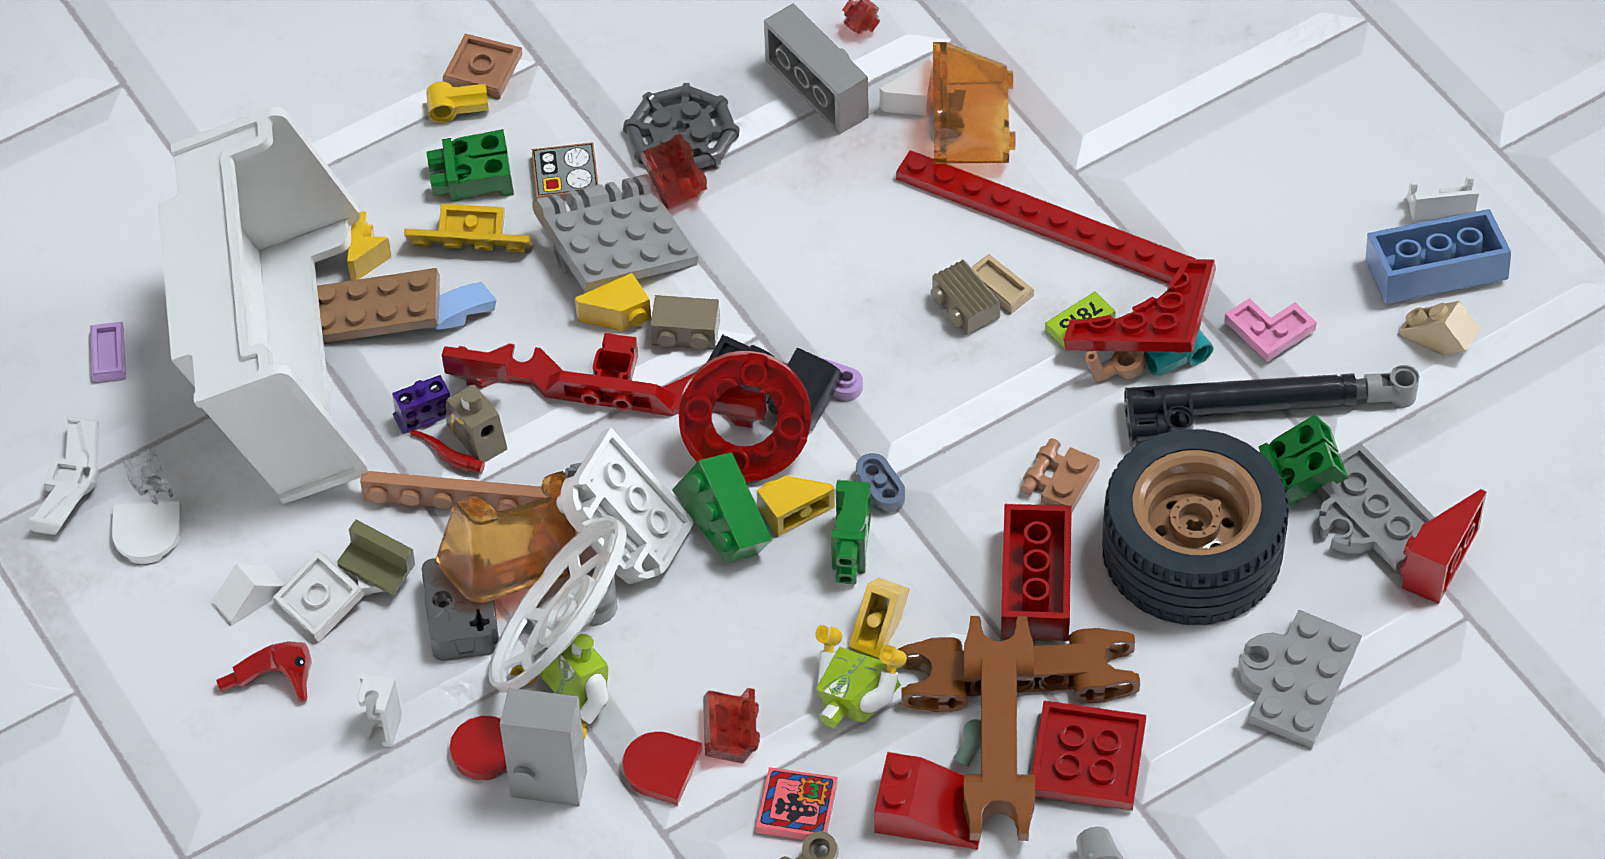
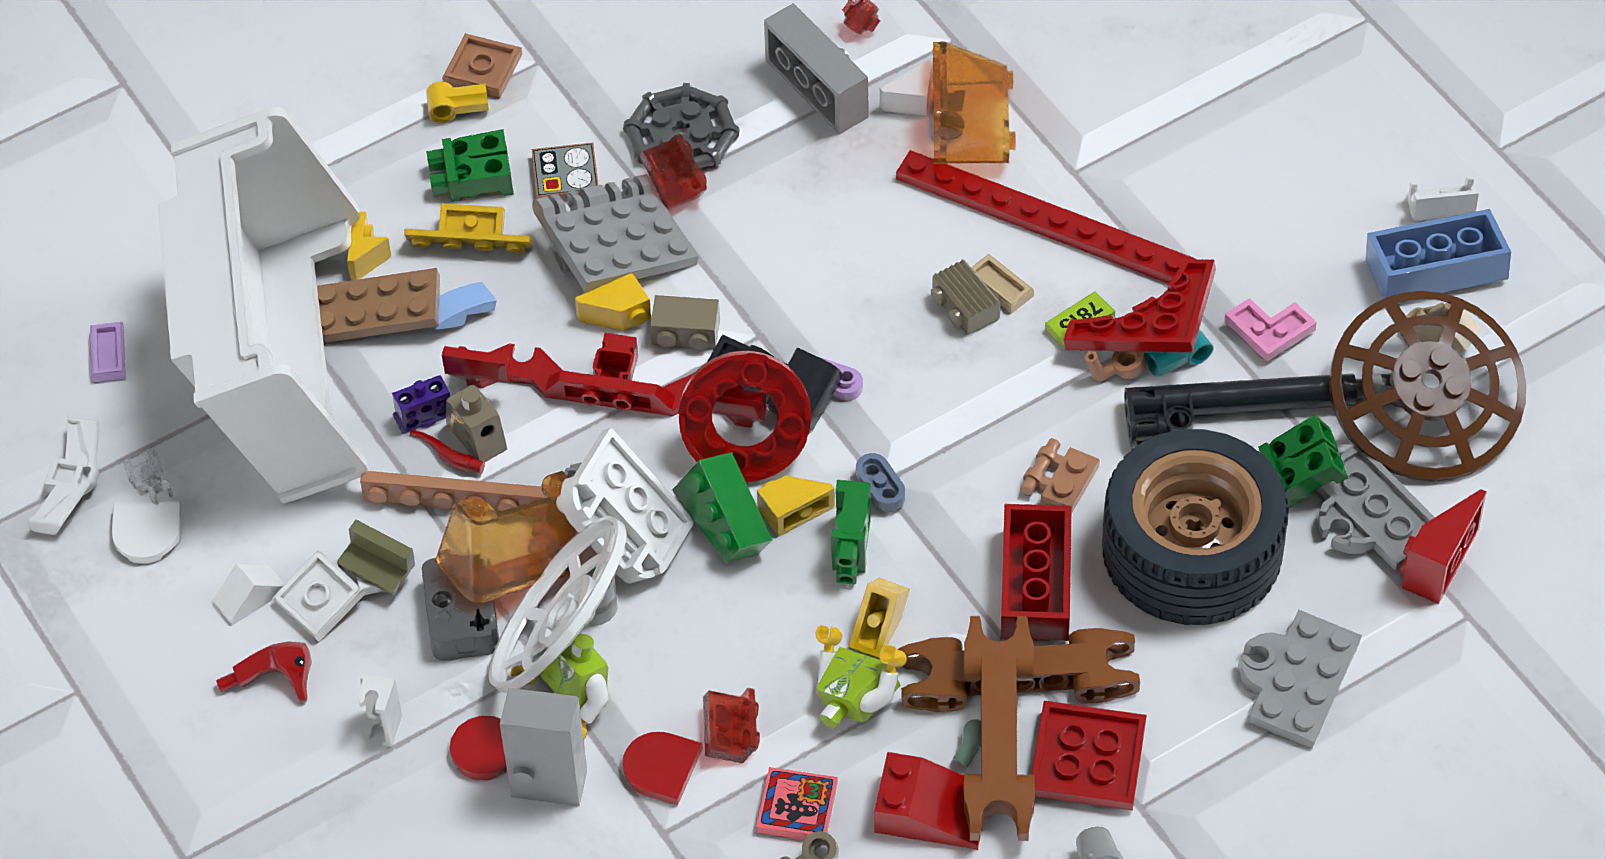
none -> reddish brown dish [1329,291,1526,482]

